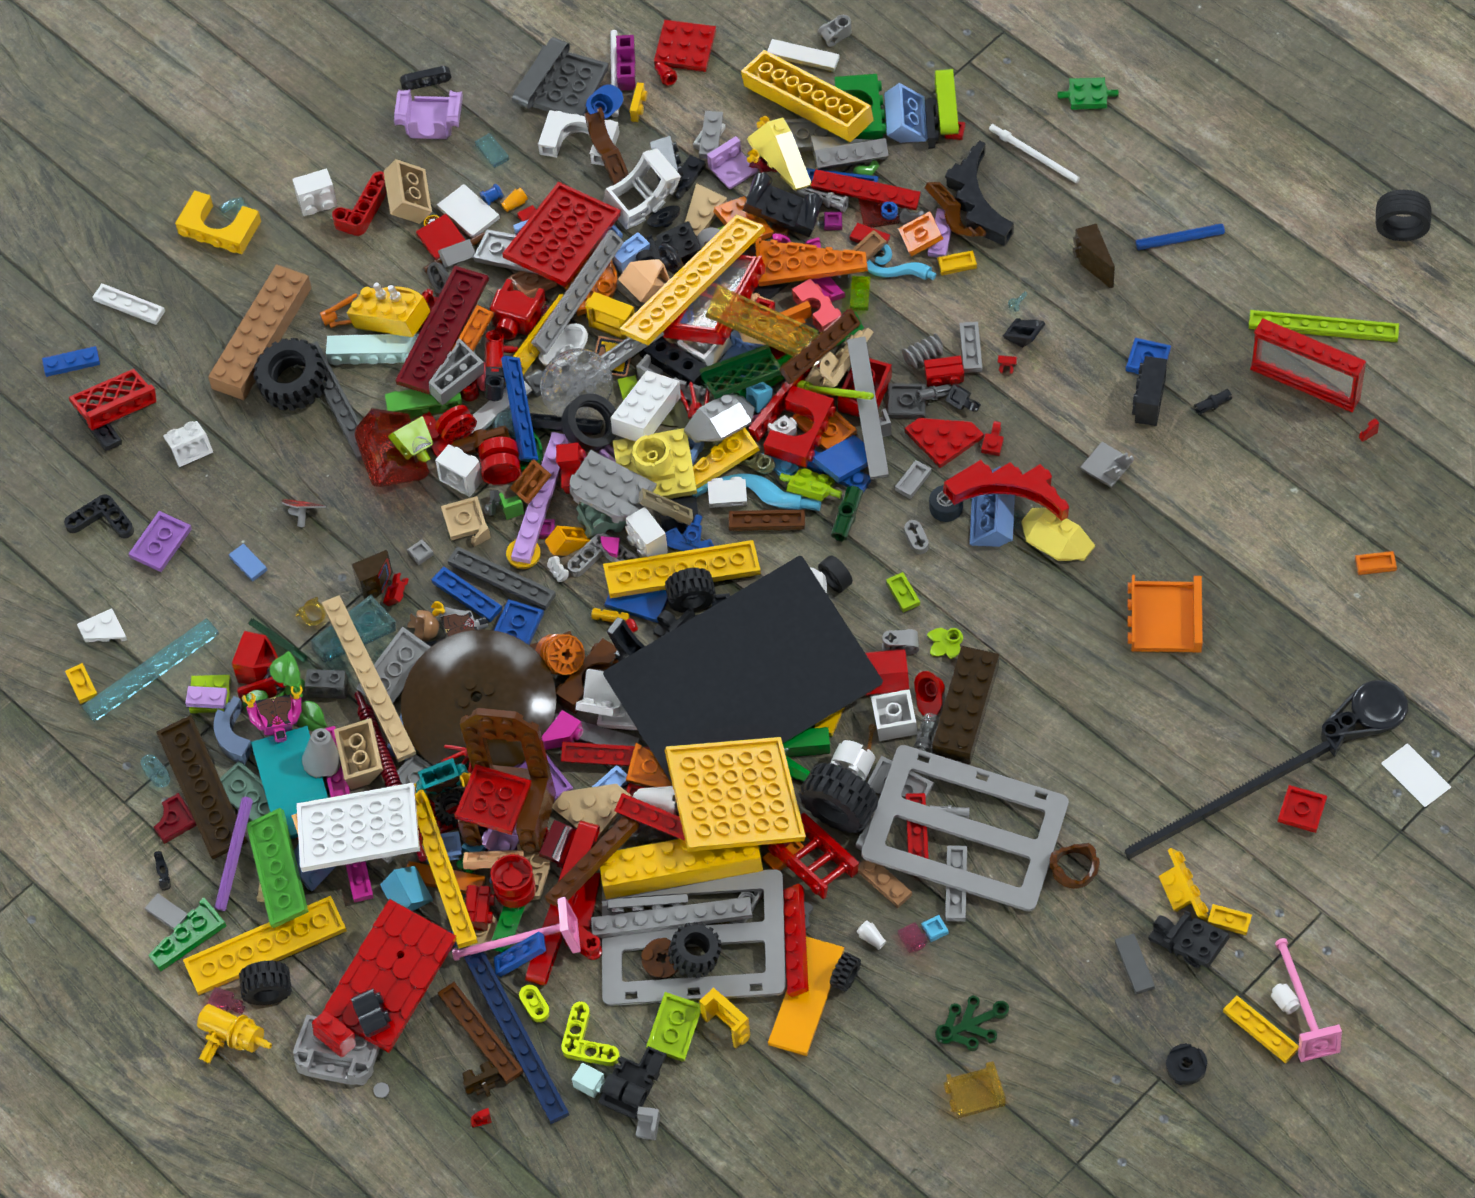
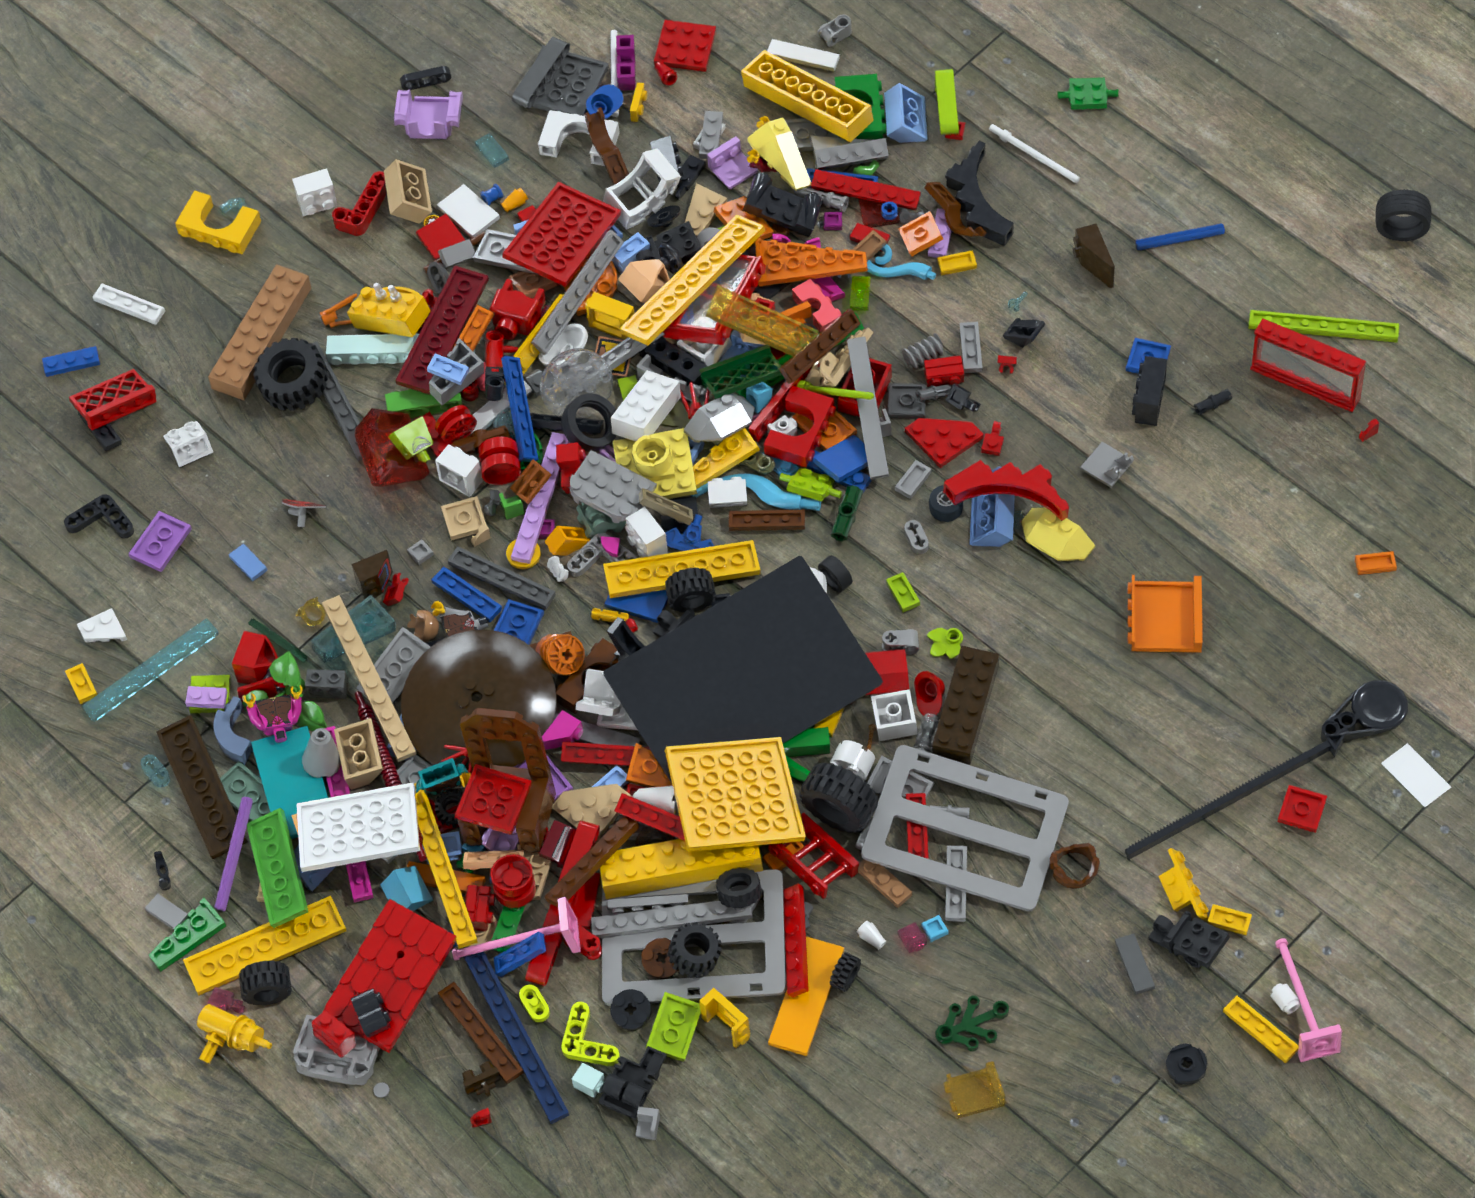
dark red tile [154,793,197,844] -> none
black plate [926,98,939,149] -> none
none -> light blue plate [427,353,469,385]
none -> black plate [610,989,652,1031]
none -> black tyre [716,868,762,909]

